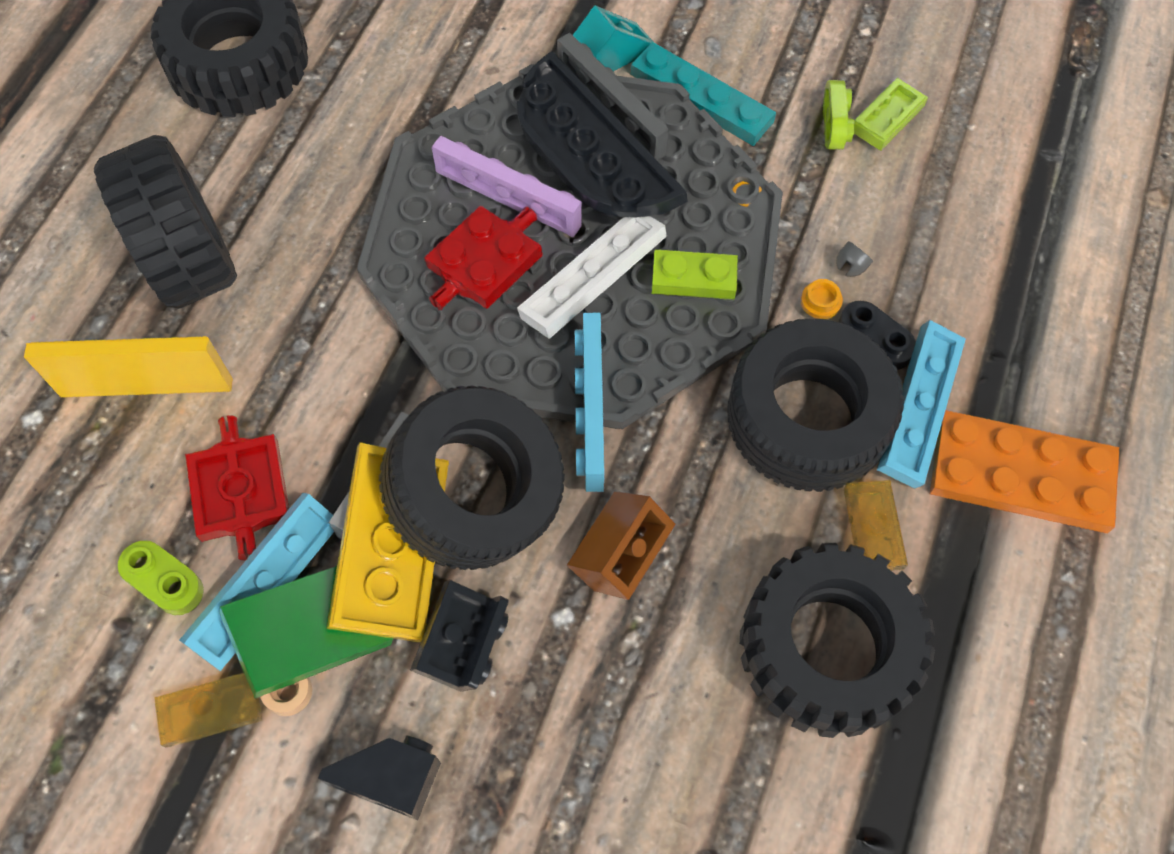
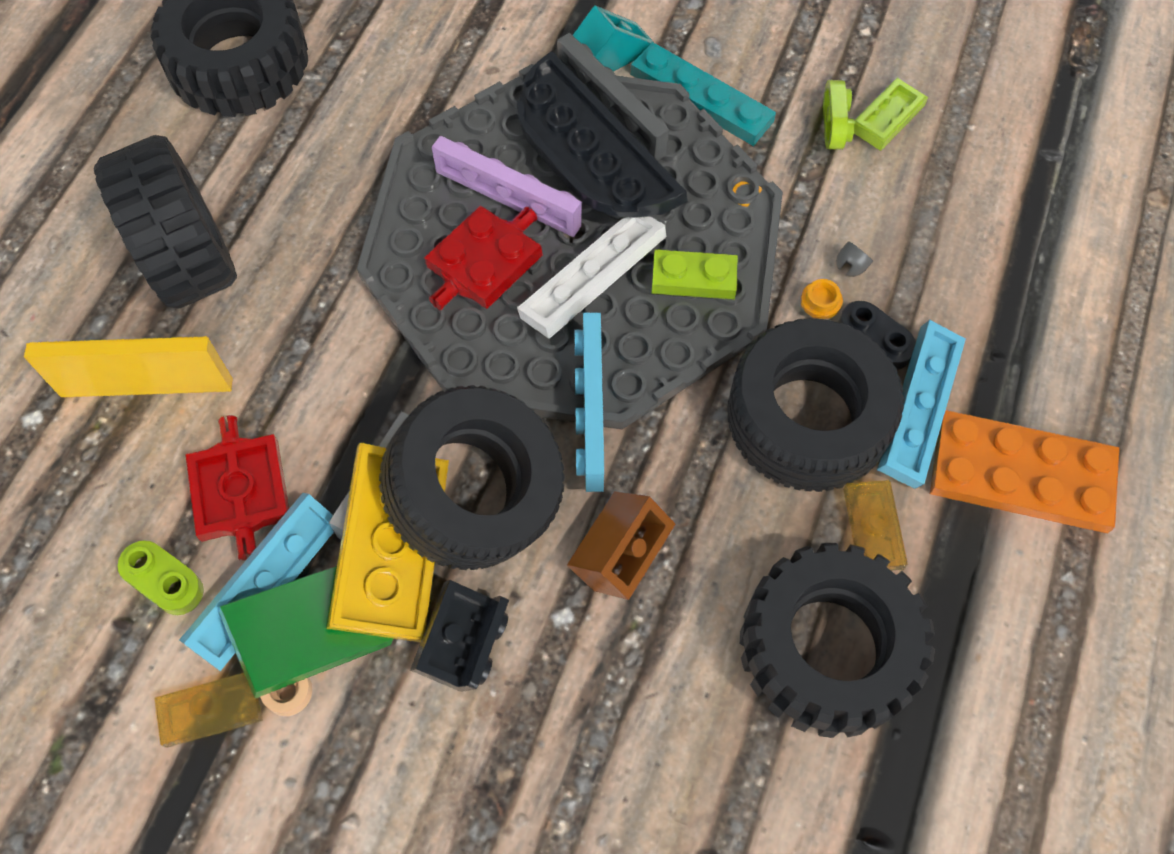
black slope [318,735,441,821] -> none

